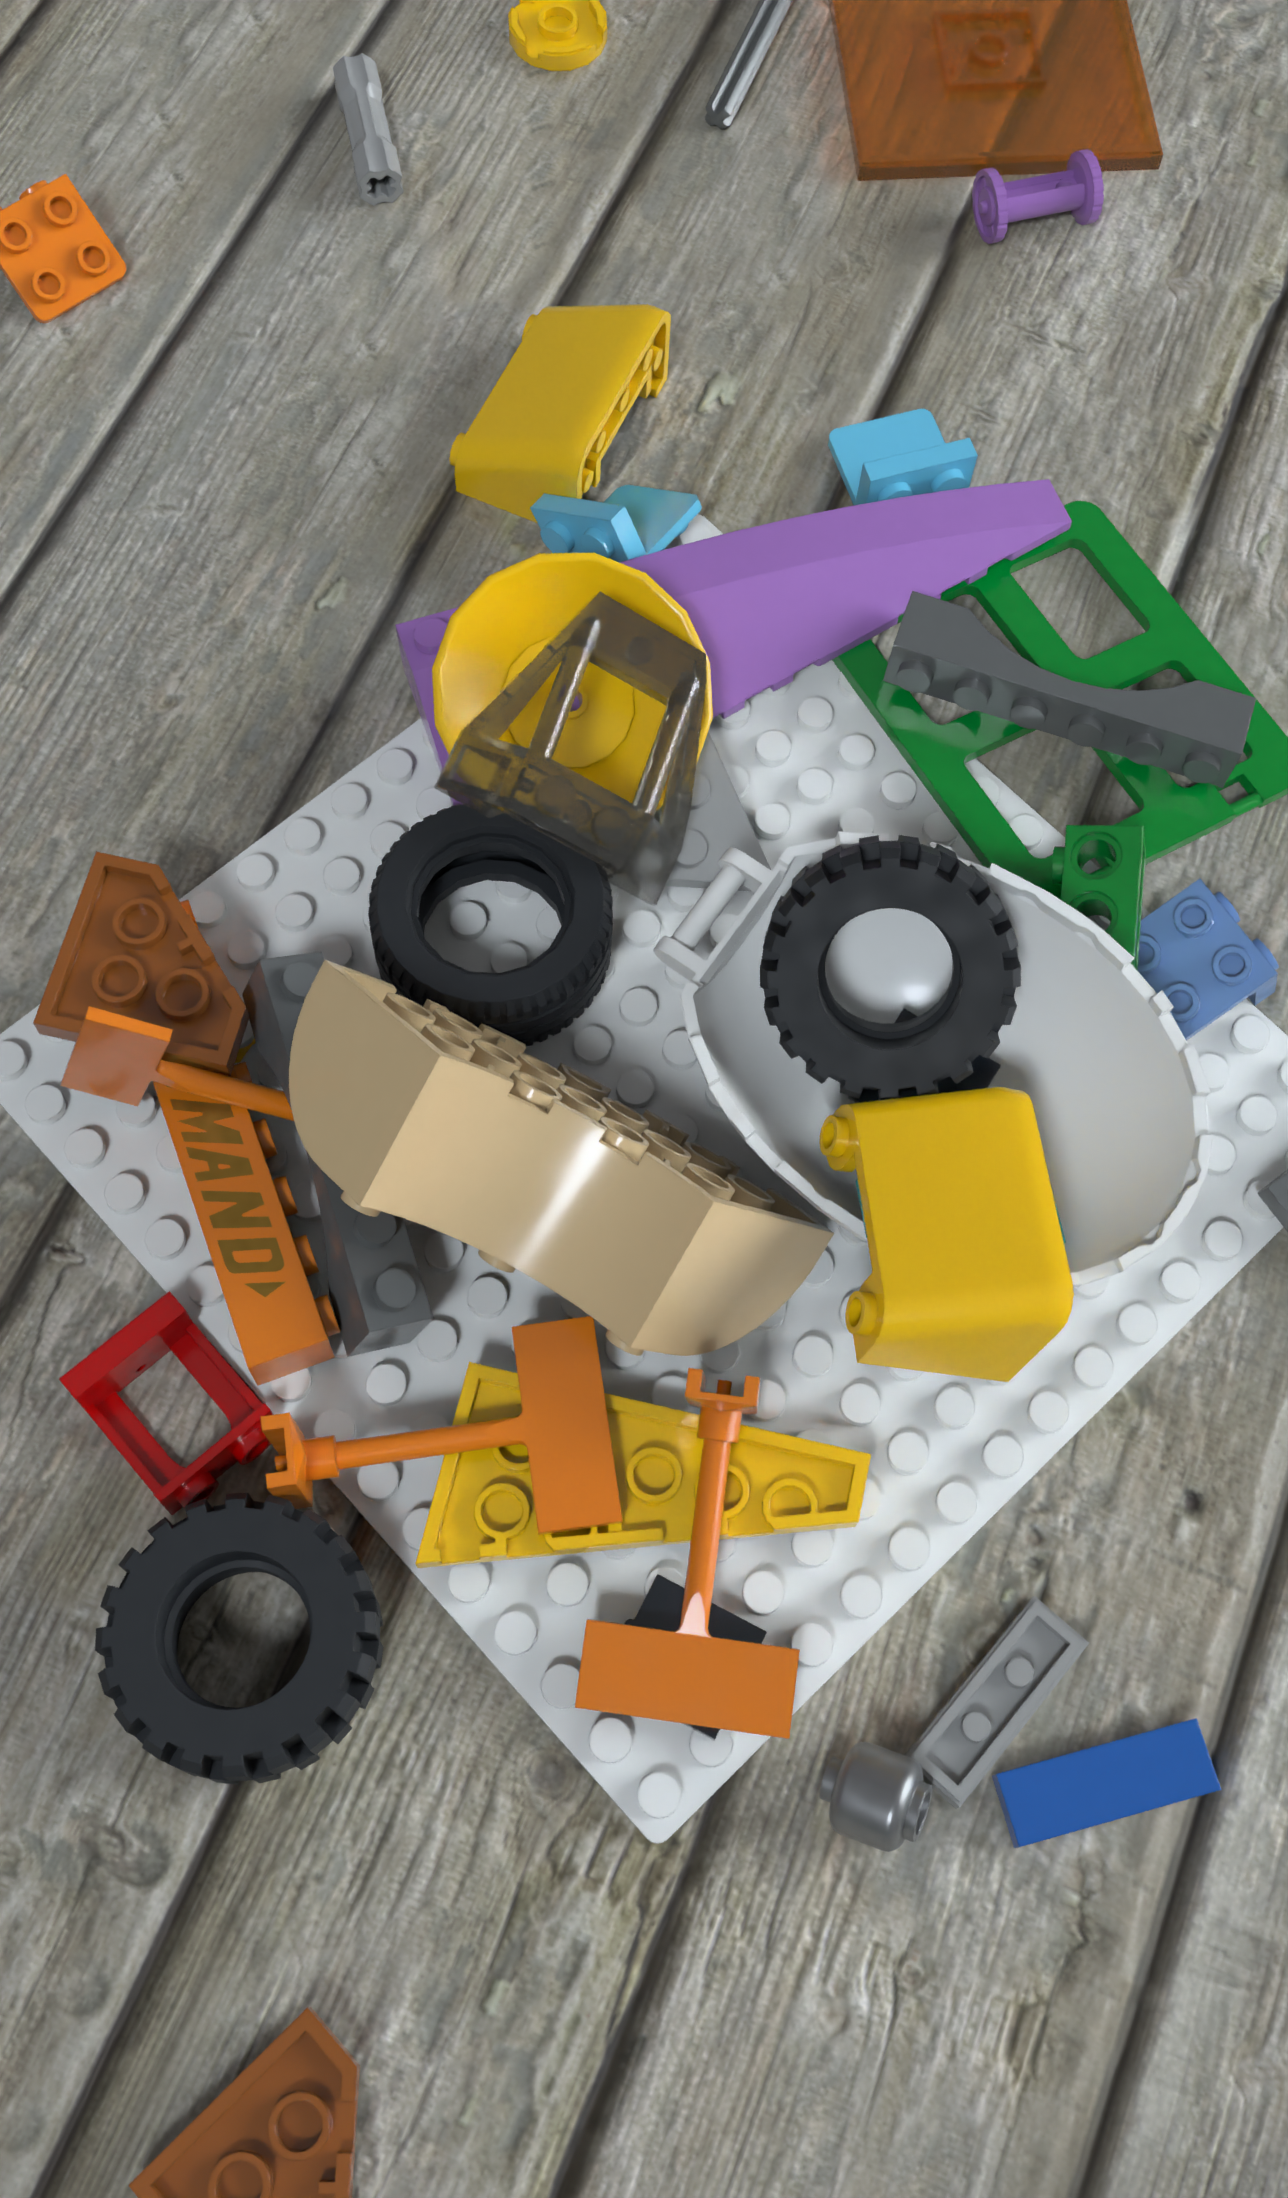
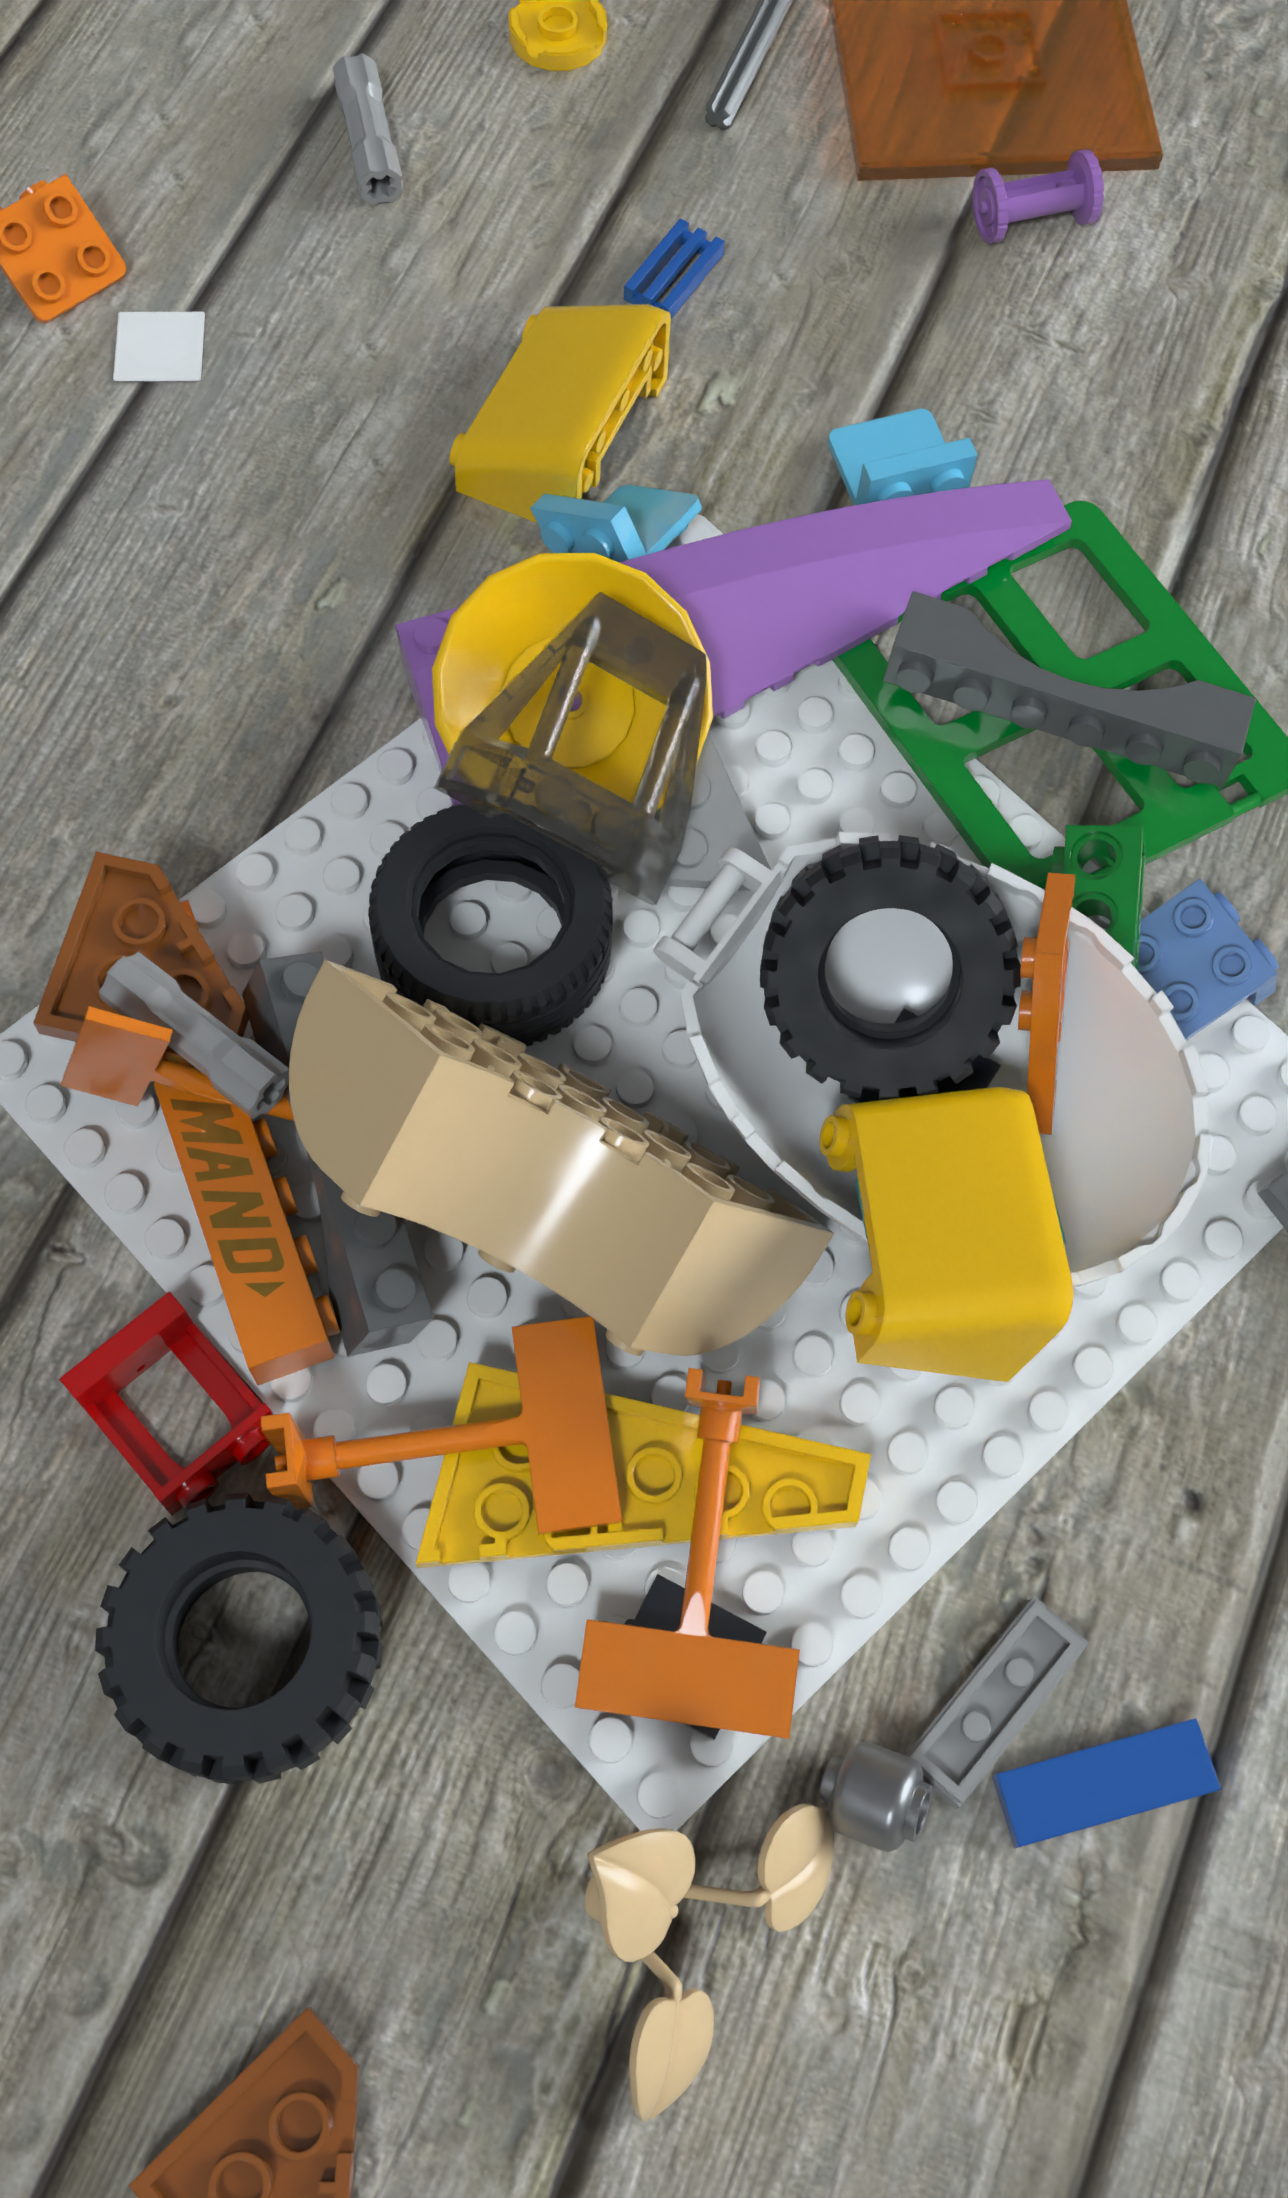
none -> light grey axle [99,952,289,1119]
none -> white sticker [113,312,205,381]
none -> tan plant [584,1803,834,2123]
none -> blue tile [623,218,725,319]
none -> orange wing [1018,873,1075,1135]

